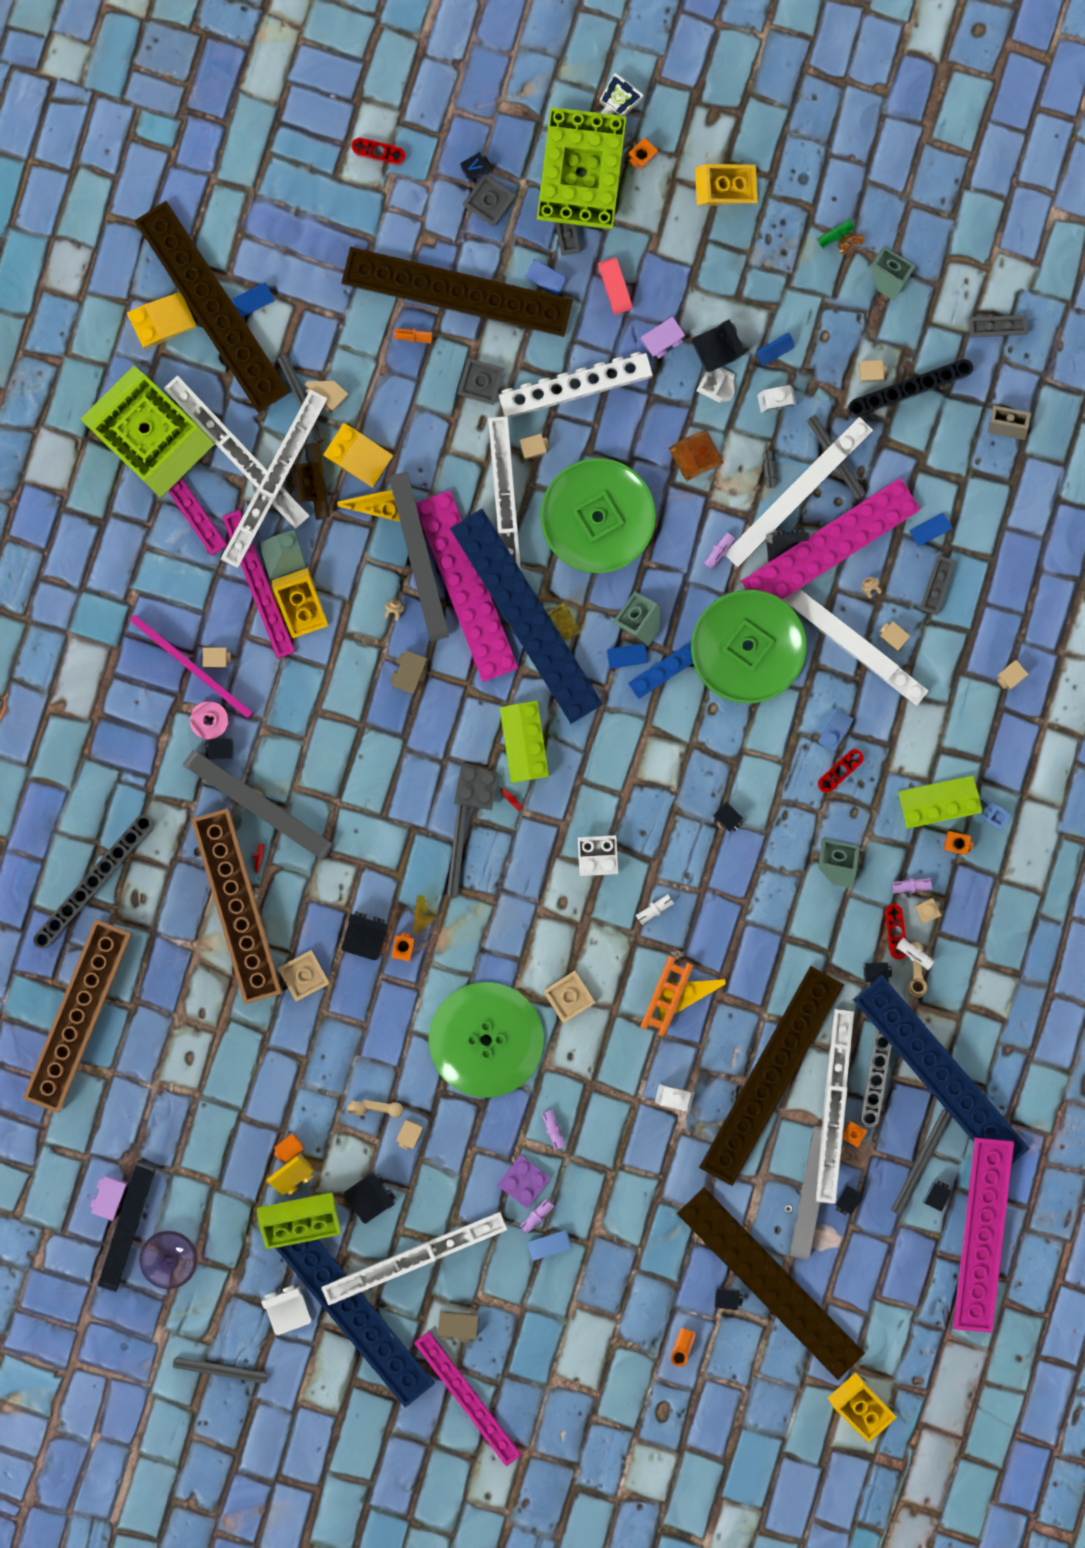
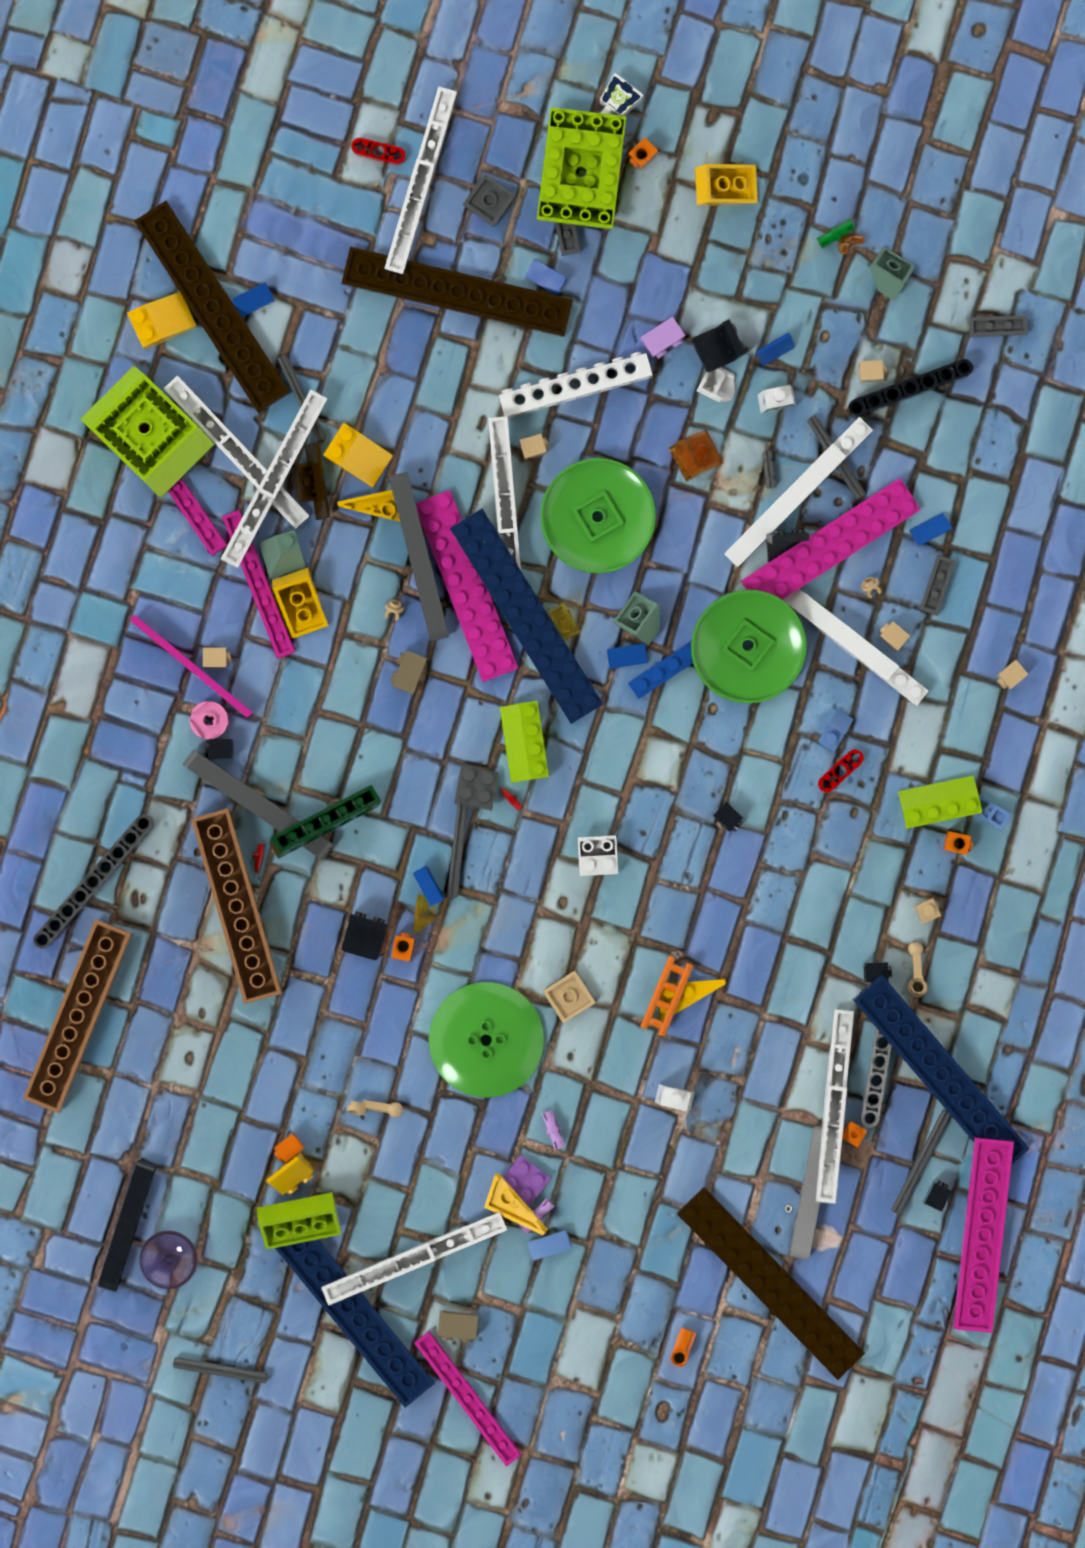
lavender brick [90,1175,128,1221] -> none
white bracket [261,1285,311,1335] -> none
tan plate [278,950,330,1002] -> none
tan slope [305,381,349,413] -> none
black bracket [344,1171,396,1223] -> none
orange axle [394,328,432,344] -> none
tan brick [396,1119,423,1150] -> none
dark grey plate [457,358,505,406] -> none
black brick [460,152,491,183] -> none
coral beam [598,257,633,315] -> none
white pin [636,894,674,925] -> none
dark brown plate [699,966,844,1187] -> none
lavender pin [703,532,736,570] -> none
black brick [714,1287,743,1310] -> none
sand green slope [818,838,860,888] -> none
yellow slope [828,1372,897,1443] -> none
black brick [835,1184,863,1215] -> none
red beam [885,904,906,959] -> none
lavender pin [892,878,932,894] -> none
white pin [896,938,935,970] -> none
dark tan brick [987,405,1031,440] -> none
none -> dark green brick [269,784,381,859]
none -> white slope [385,86,457,274]
none -> blue slope [413,866,445,906]
none -> yellow wing [484,1173,547,1235]

